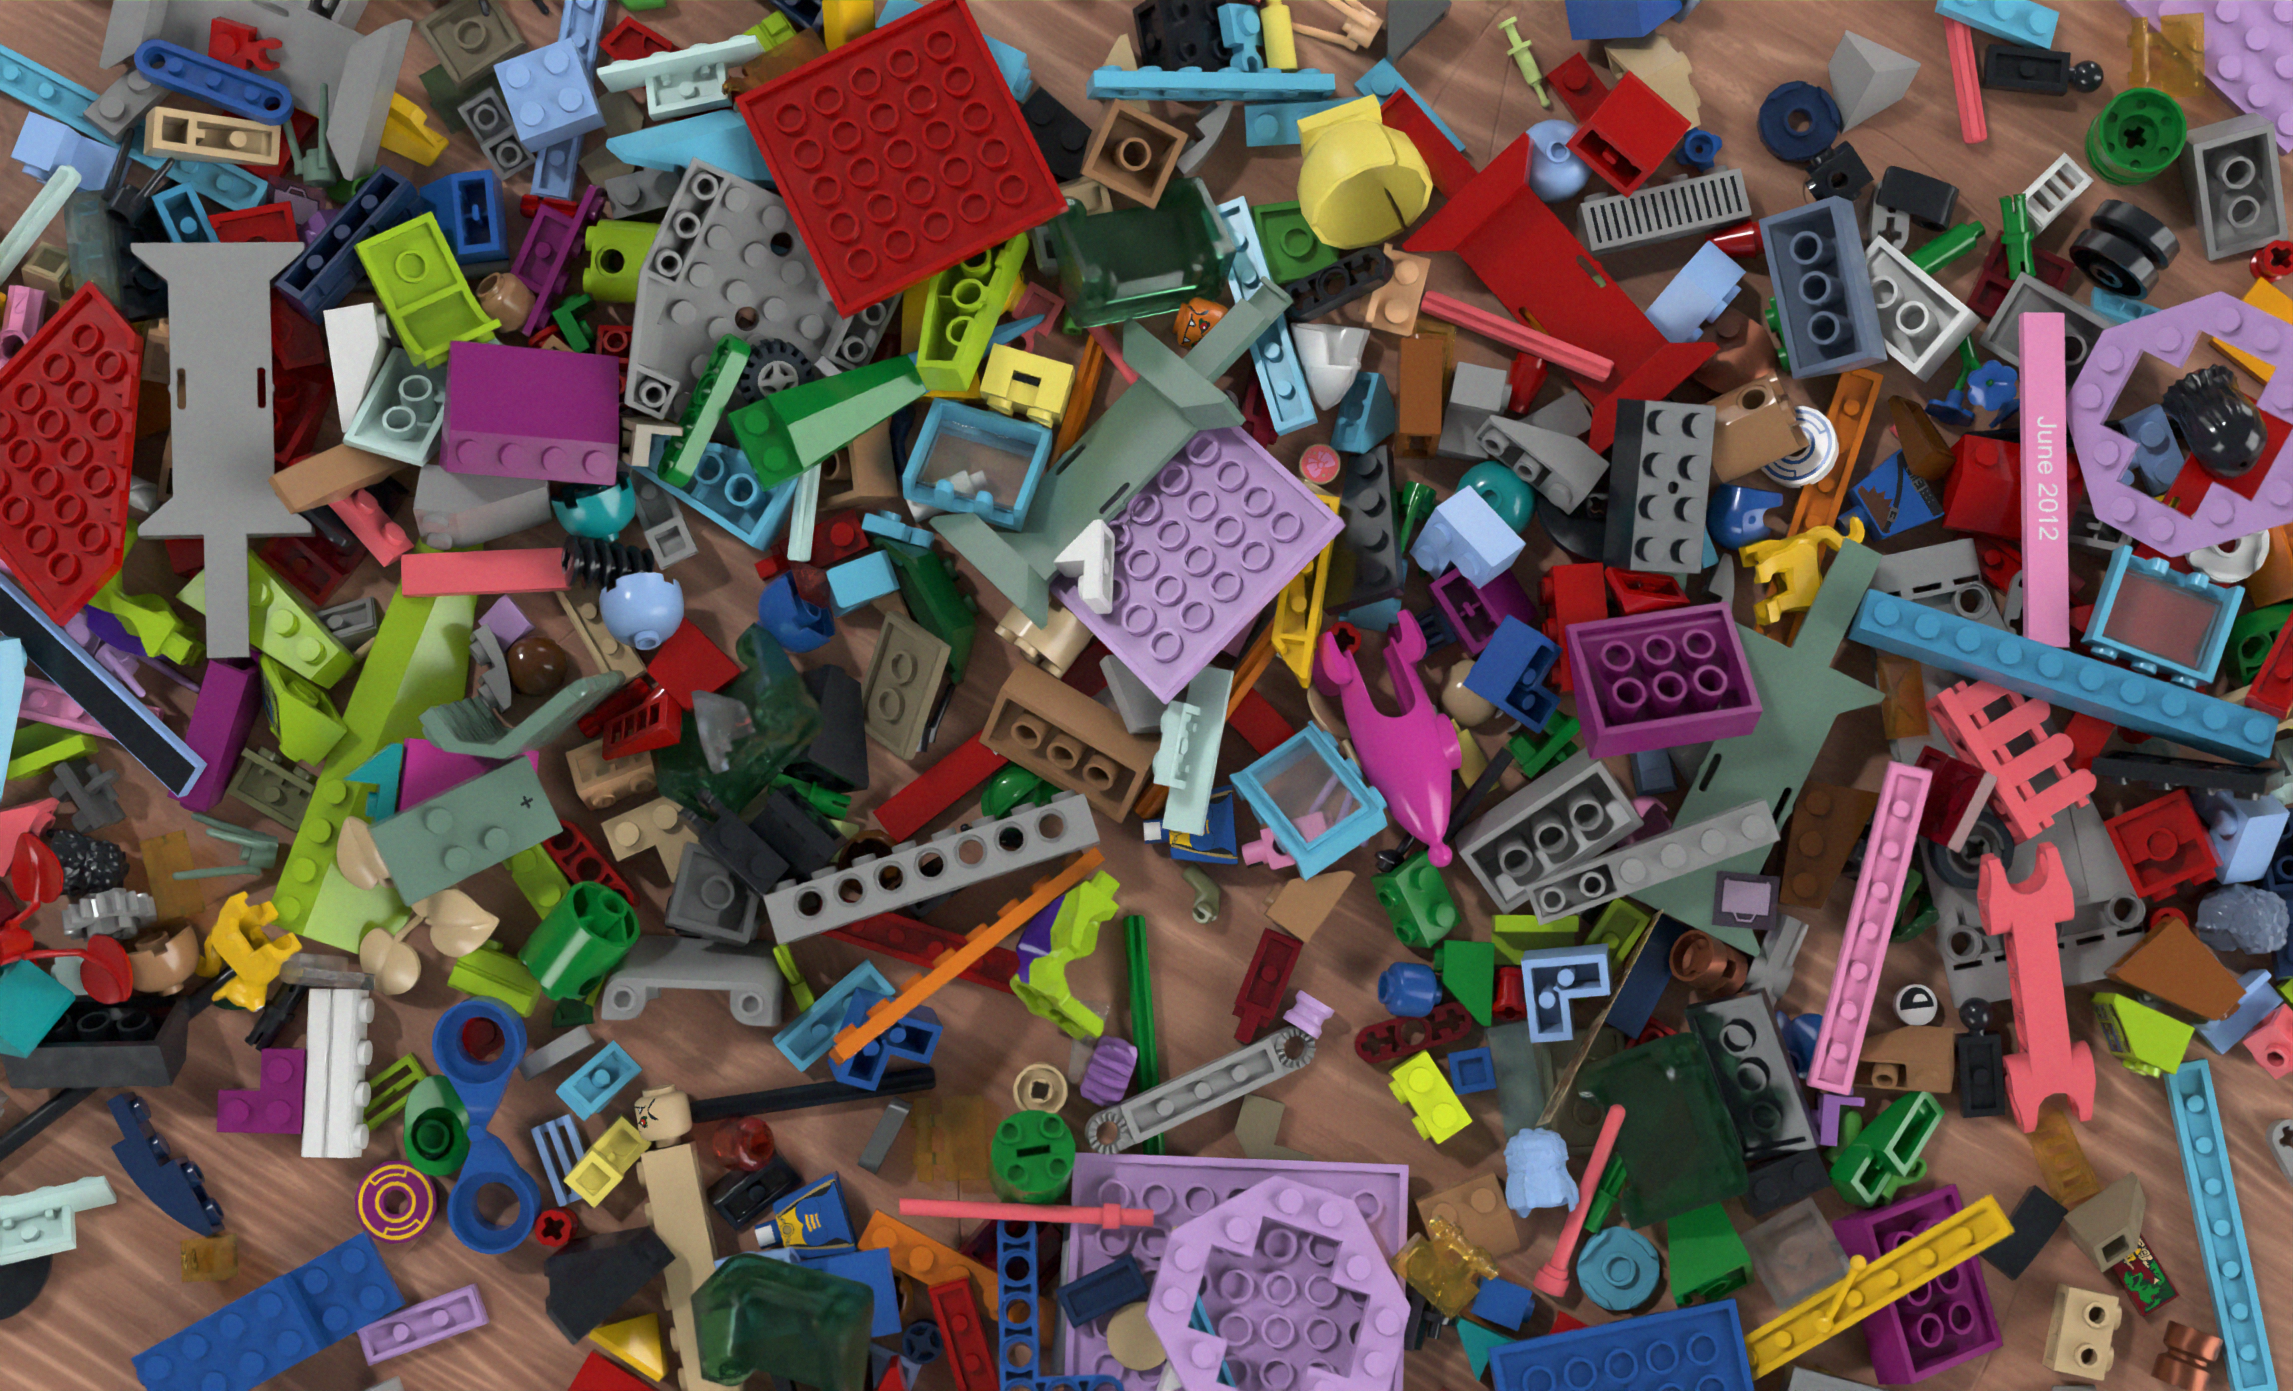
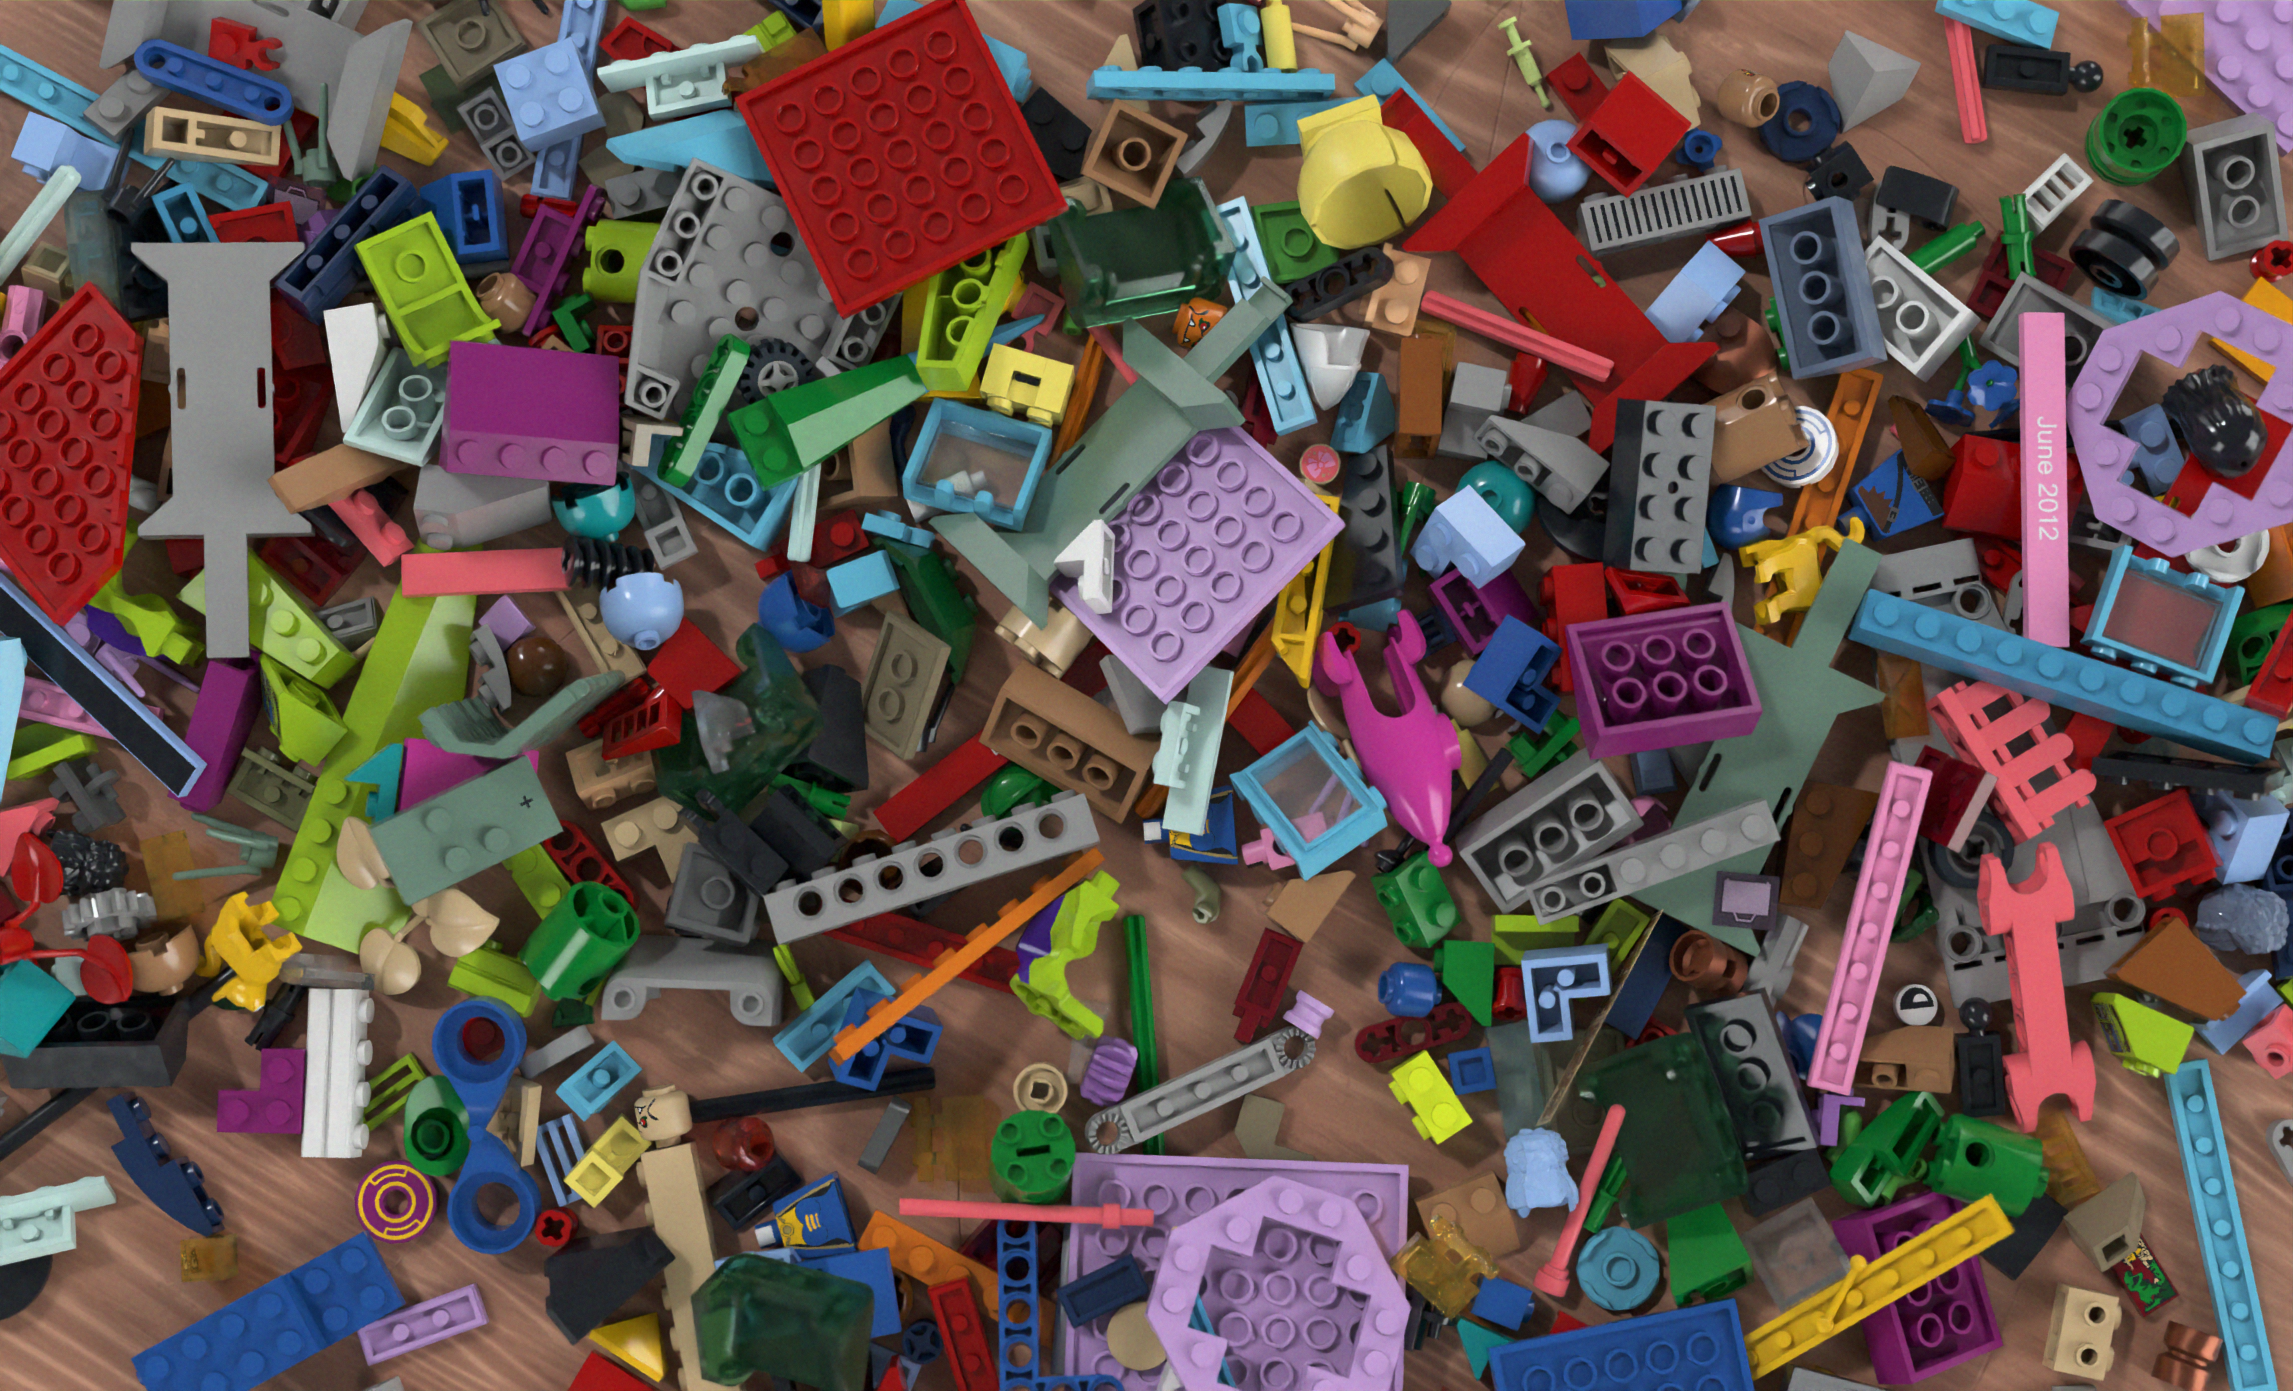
none -> tan slope [486,1074,542,1167]
none -> medium nougat head [1718,69,1780,127]
none -> green cylinder [1923,1113,2049,1218]

